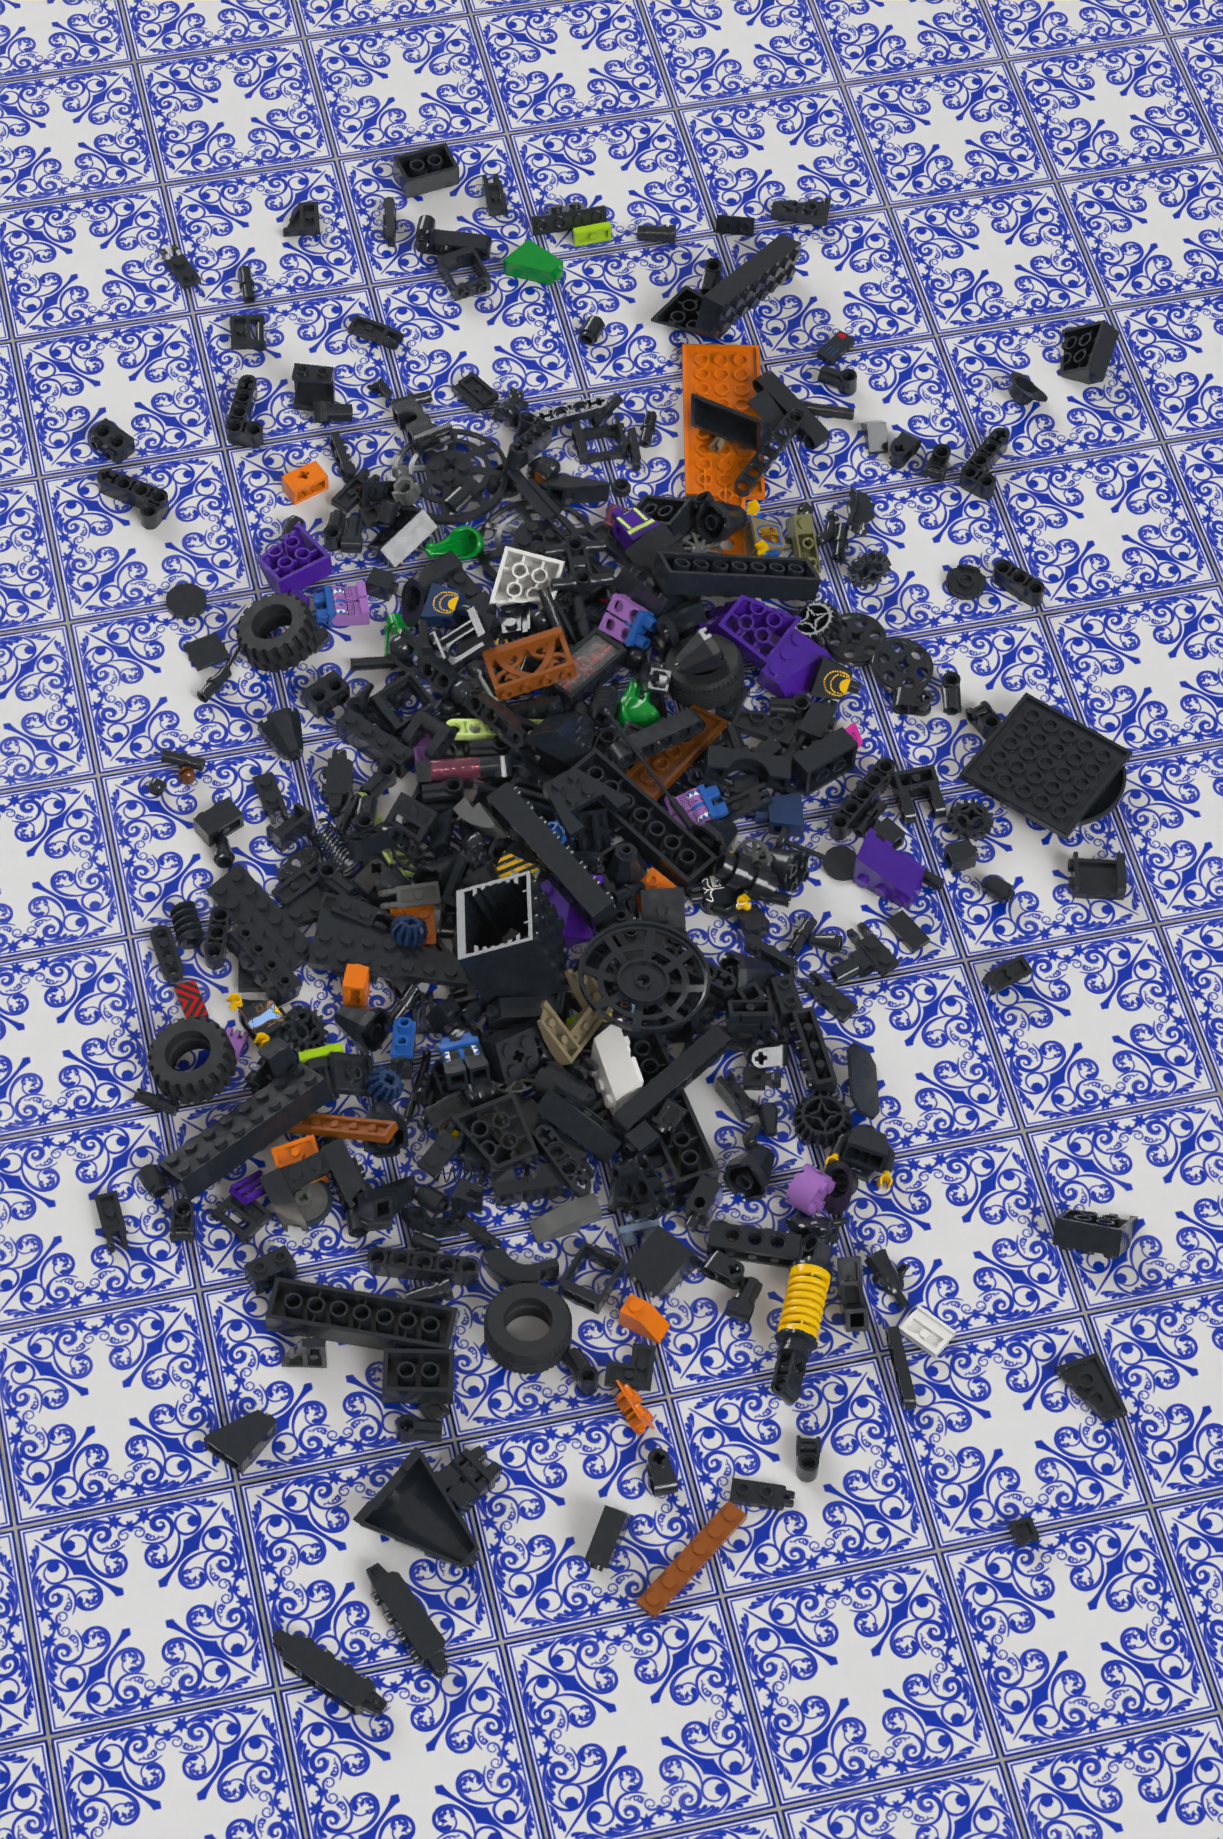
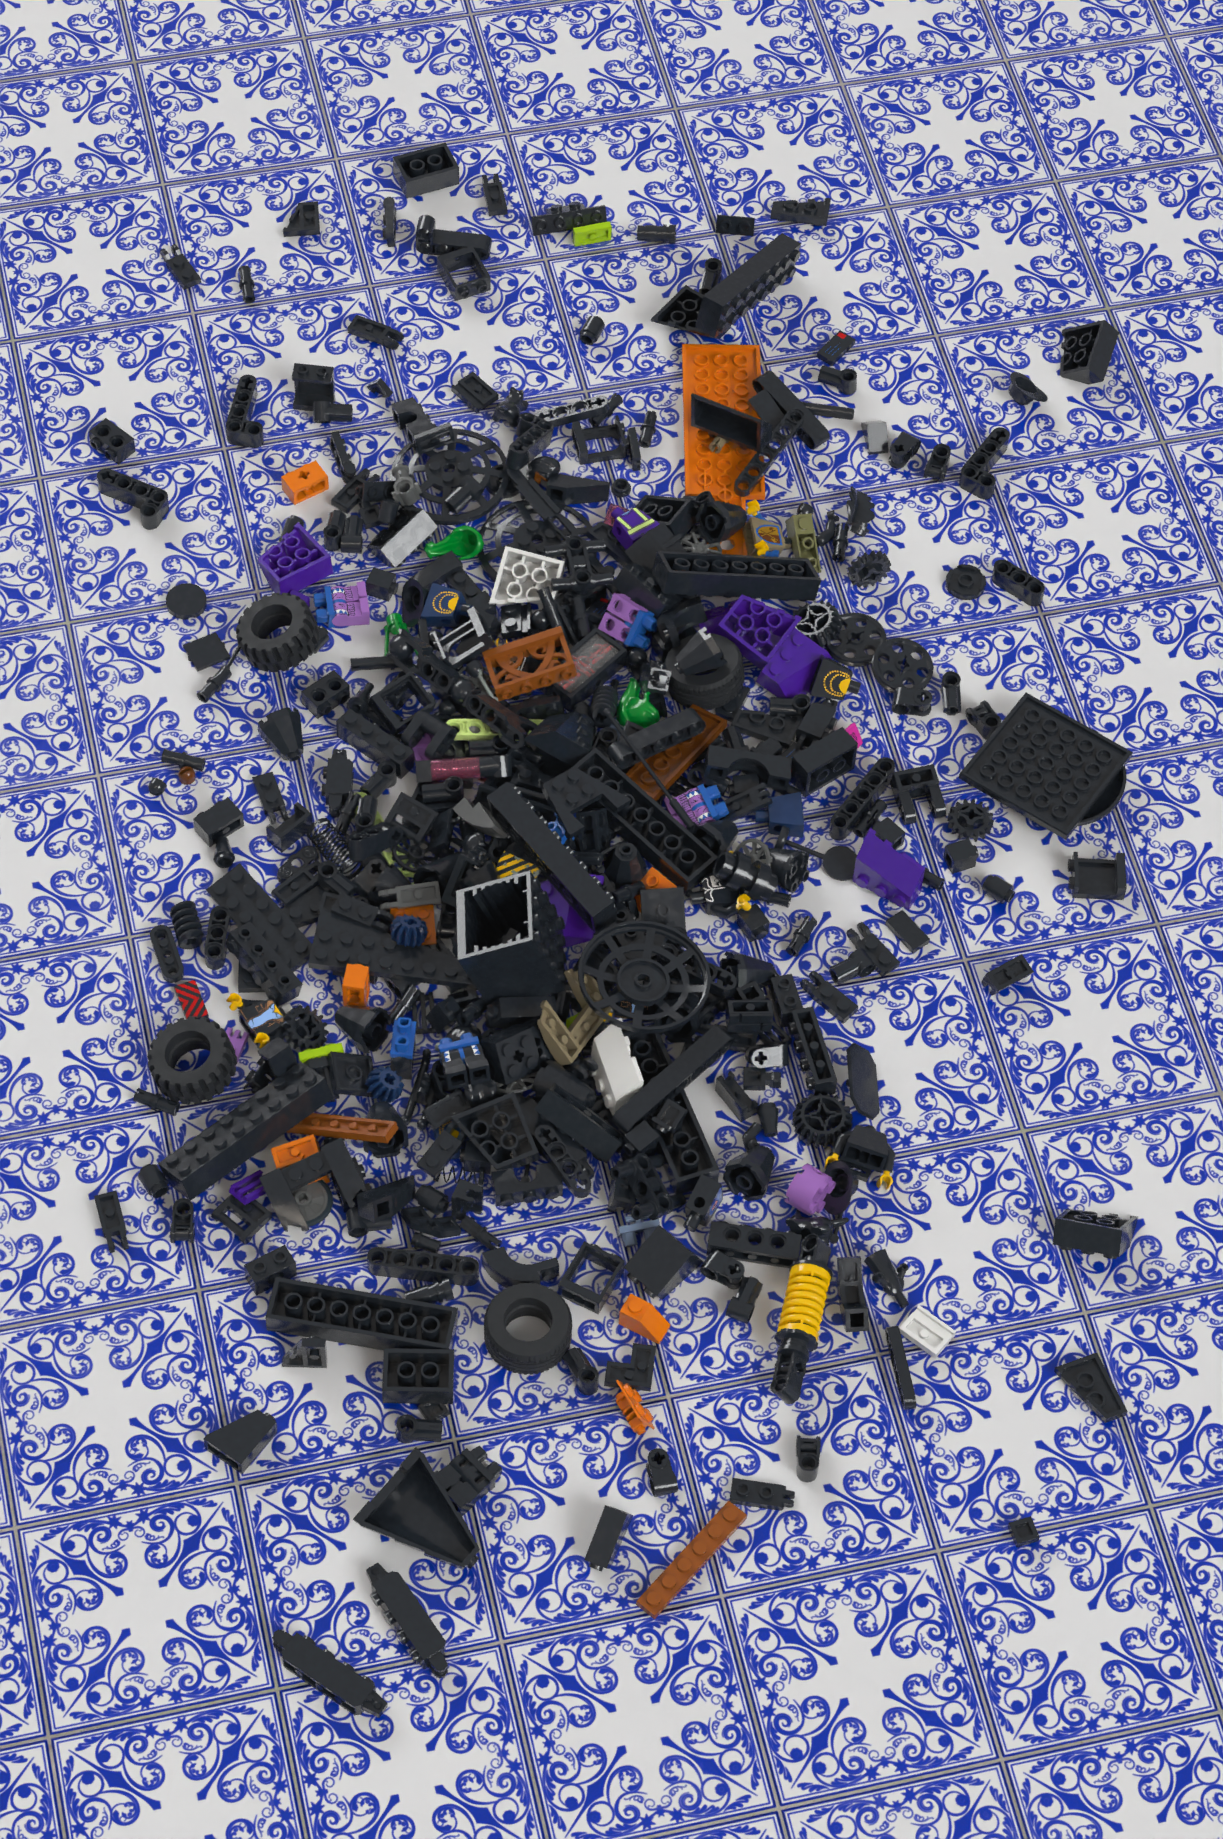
black plate [230,314,267,351] -> none
black pin [391,390,433,404] -> none
green slope [503,239,564,286] -> none
dark grey slope [529,1193,602,1244] -> none
black hinge [745,933,799,979] -> none
black cone [810,933,843,954] -> none

